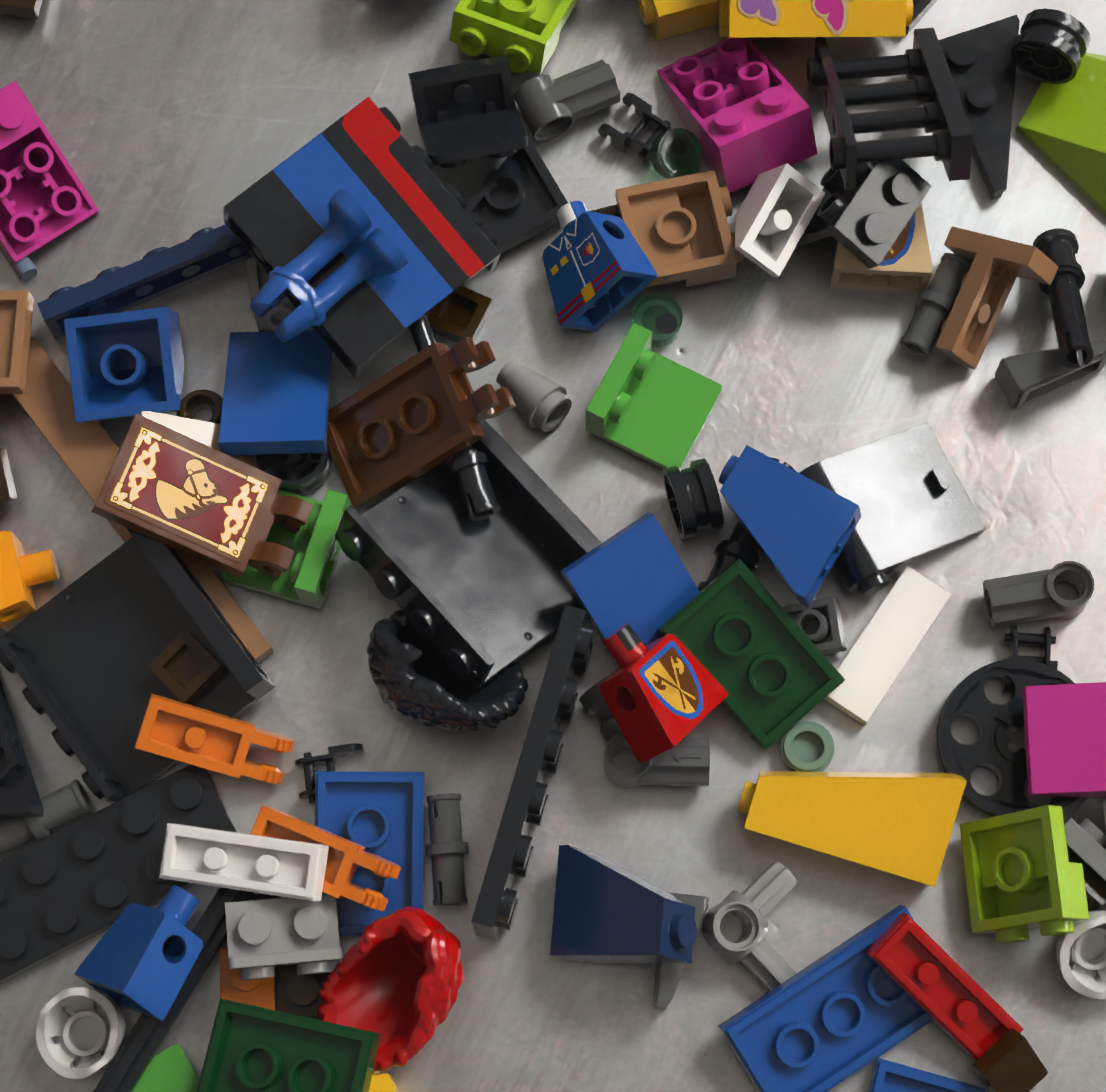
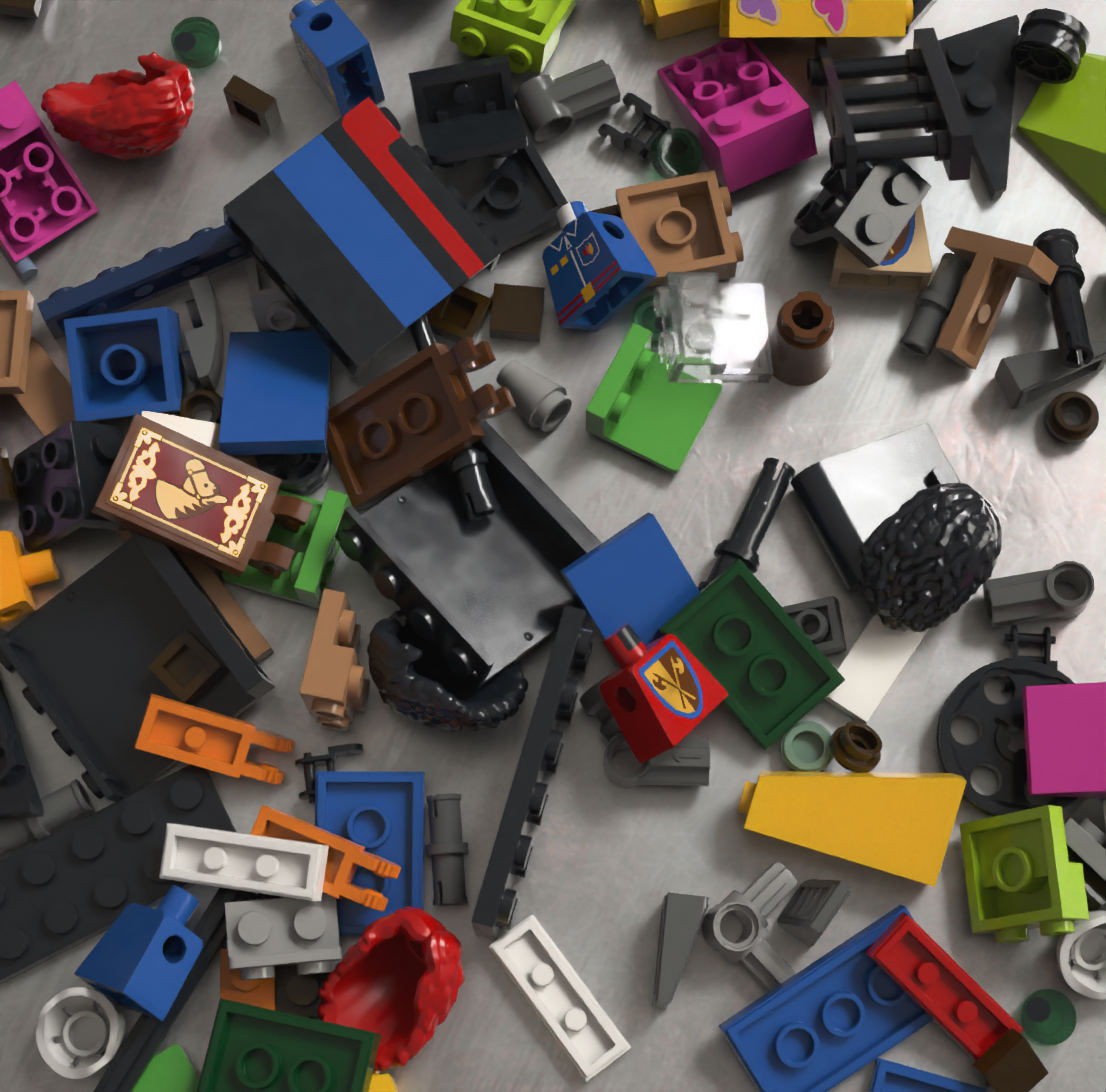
blue piece [250,189,408,343] -> none
dark blue slope [550,845,697,963] -> none
black wheel [663,458,724,539] -> none
blue slope [719,445,861,608] -> none
white slope [735,163,825,278] -> none
none -> black bracket [12,420,127,552]
none -> red hair [41,52,195,161]
none -> clear green tile [171,17,222,69]
none -> dark grey slope [180,275,224,392]
none -> dark brown tile [223,75,281,136]
none -> blue torso [289,0,385,118]
none -> medium nougat plate [299,589,370,731]
none -> white tile [488,914,631,1082]
none -> dark brown tile [489,283,545,342]
none -> clear plate [653,272,773,383]
none -> reddish brown plant [763,291,834,386]
none -> dark grey slope [777,879,851,947]
none -> dark brown plate [829,722,882,772]
none -> black hair [859,482,1003,632]
none -> clear green tile [1018,989,1077,1047]
none -> dark brown plate [1046,392,1099,443]

